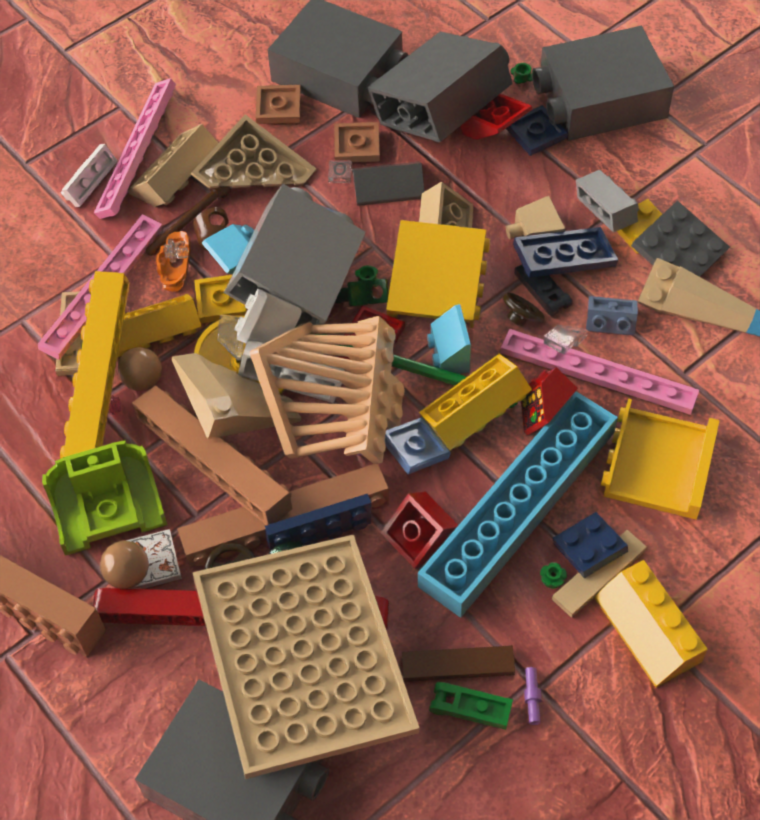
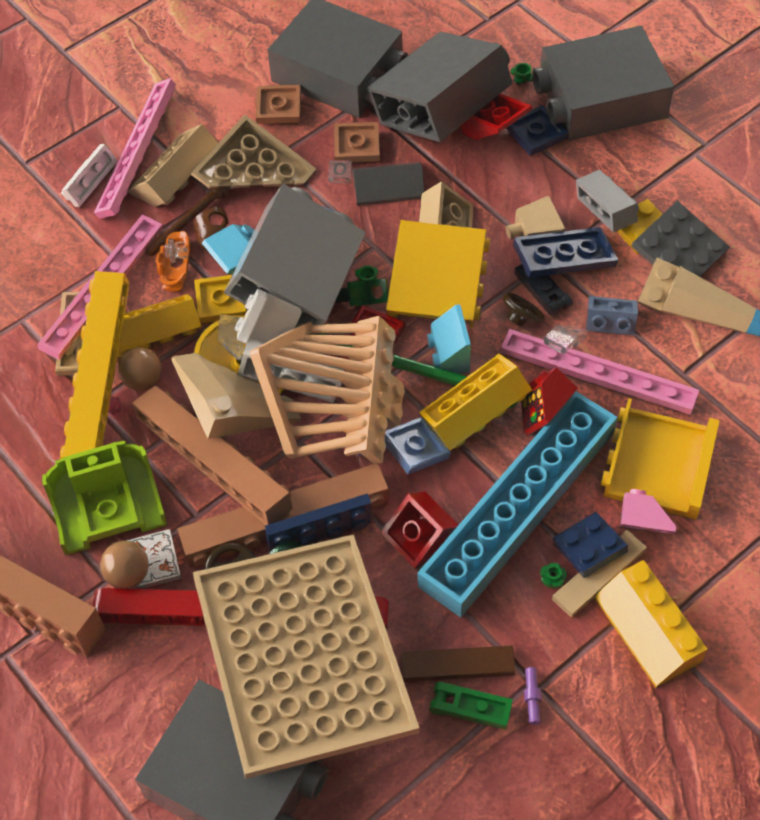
none -> bright pink slope [620,489,676,535]

